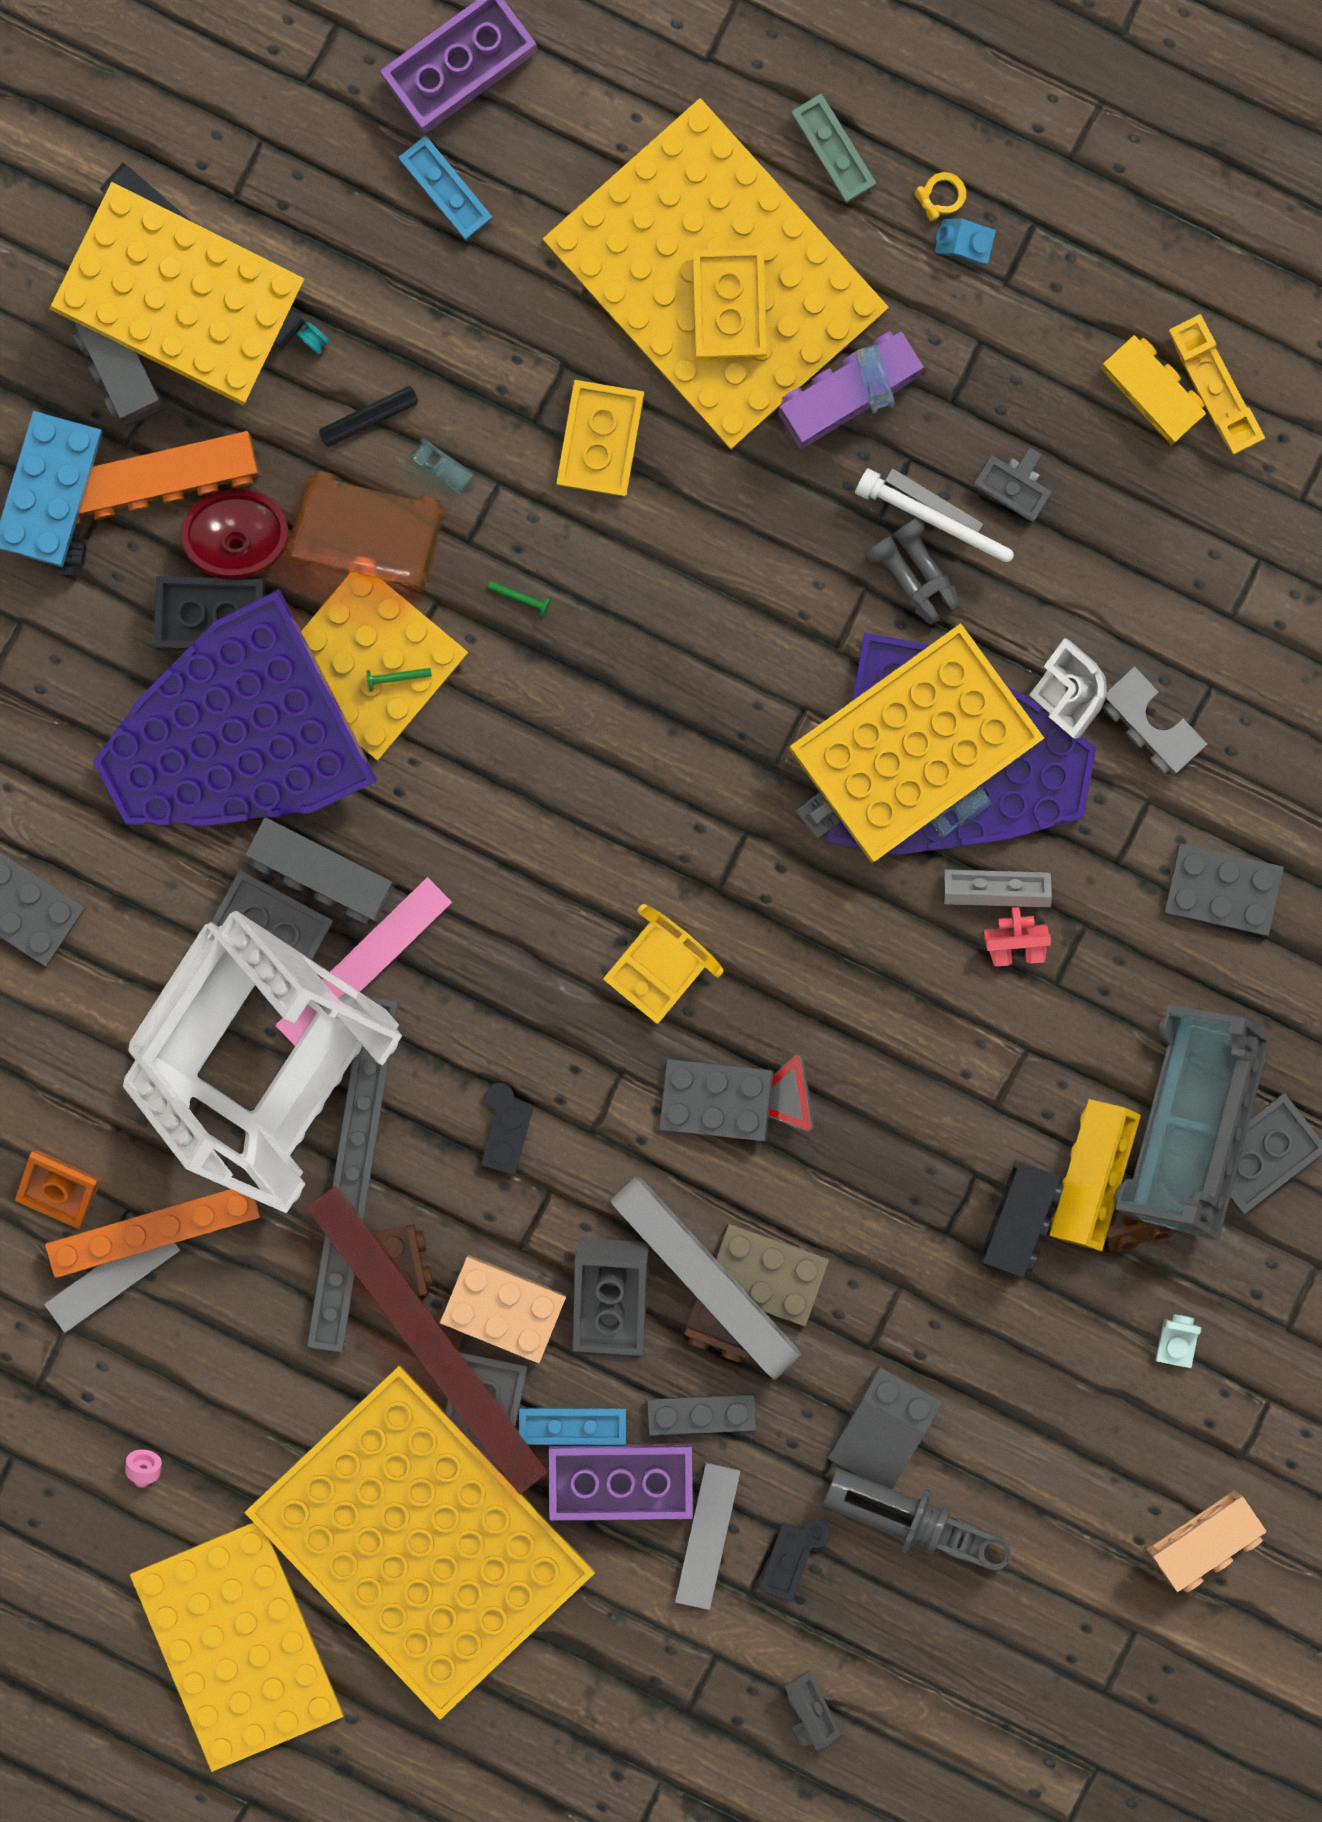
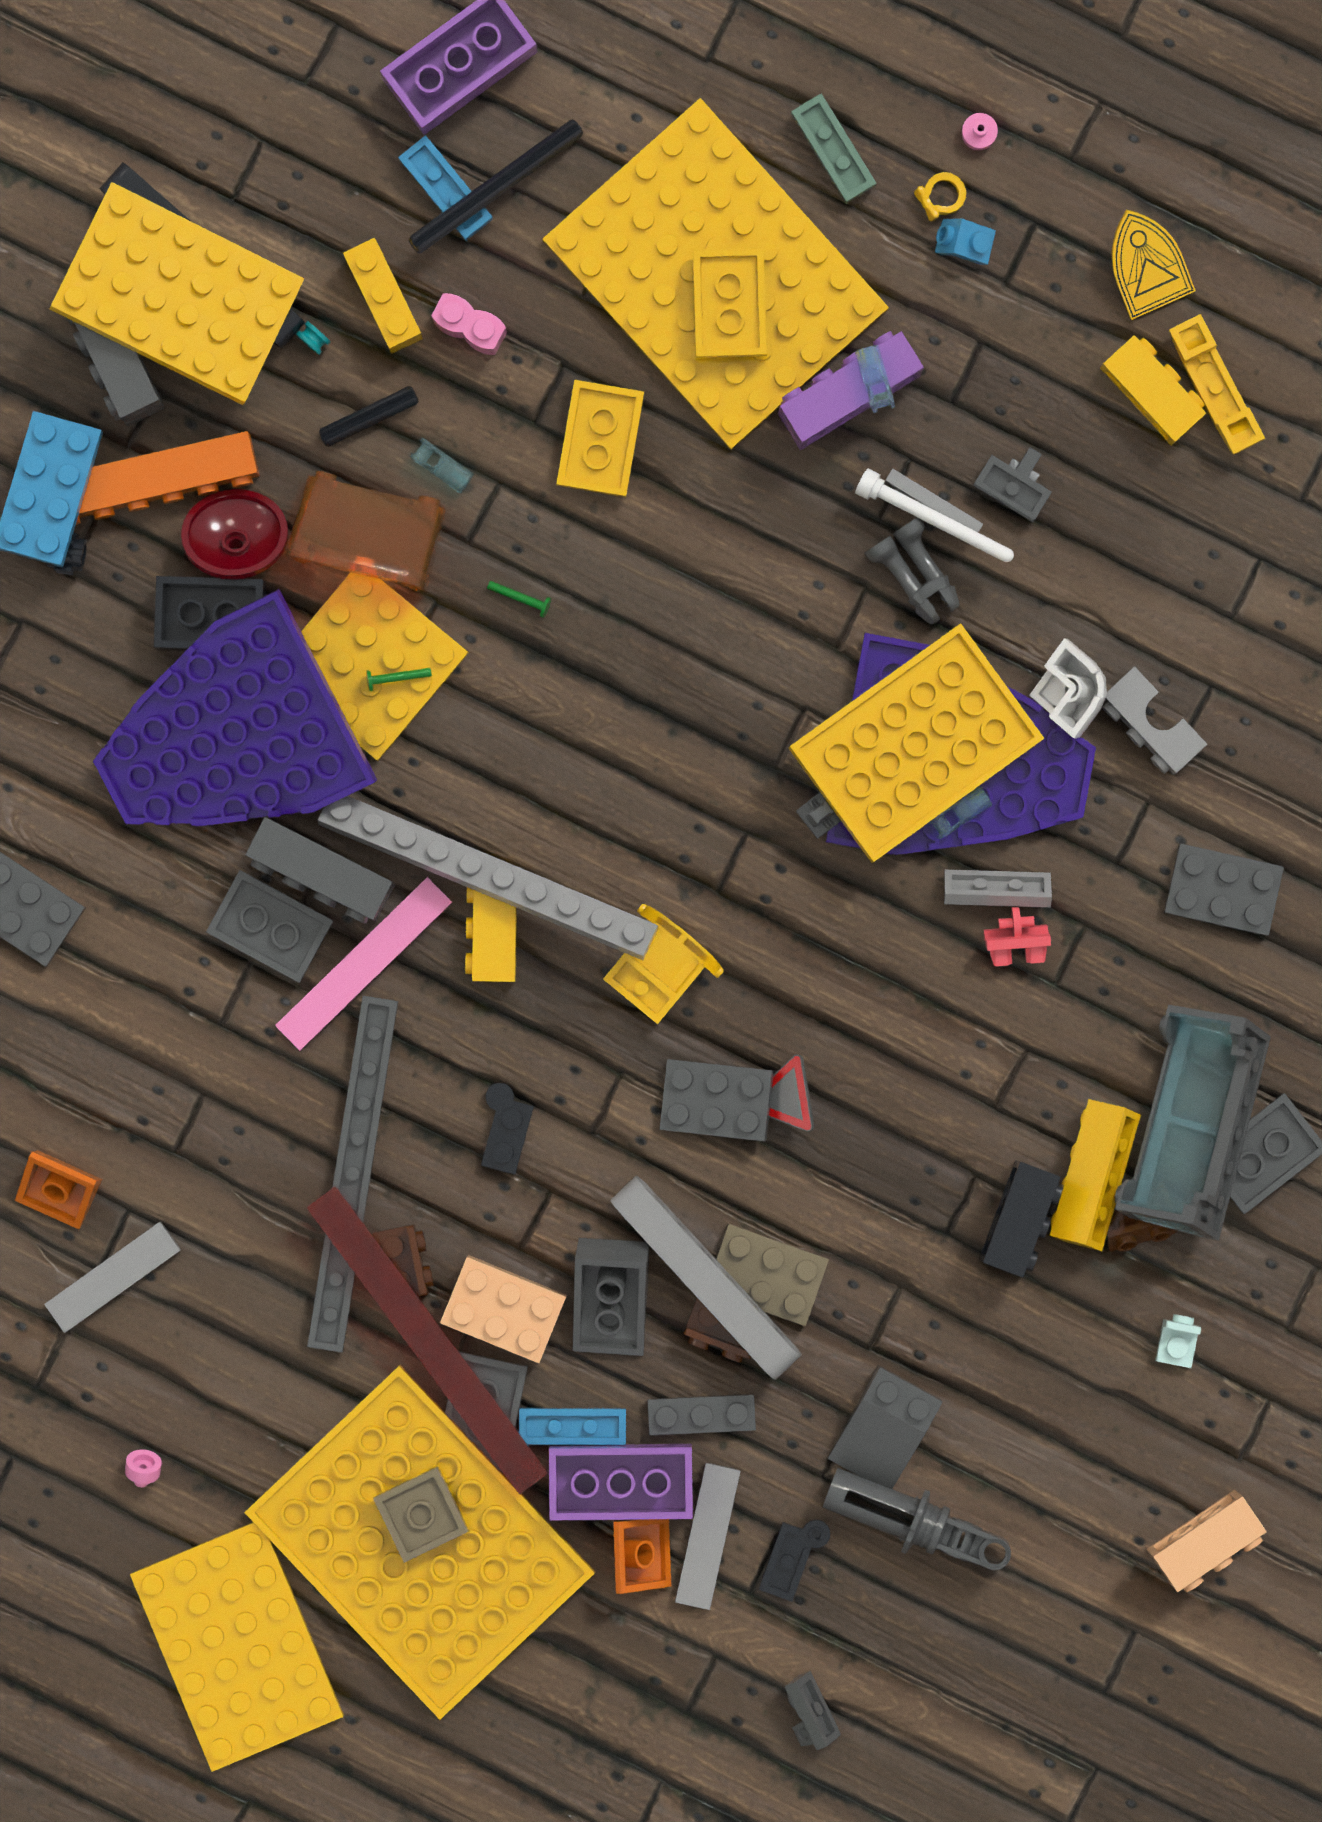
orange plate [45,1183,261,1278] -> none
white piece [123,911,402,1213] -> none
none -> light grey plate [318,796,658,960]
none -> yellow brick [343,238,423,354]
none -> dark tan plate [373,1466,469,1563]
none -> black axle [409,119,583,254]
none -> bright pink brick [431,293,507,355]
none -> yellow brick [465,887,517,982]
none -> orange slope [613,1519,671,1594]
none -> bright pink tile [962,113,998,151]
none -> yellow shield [1112,209,1196,320]

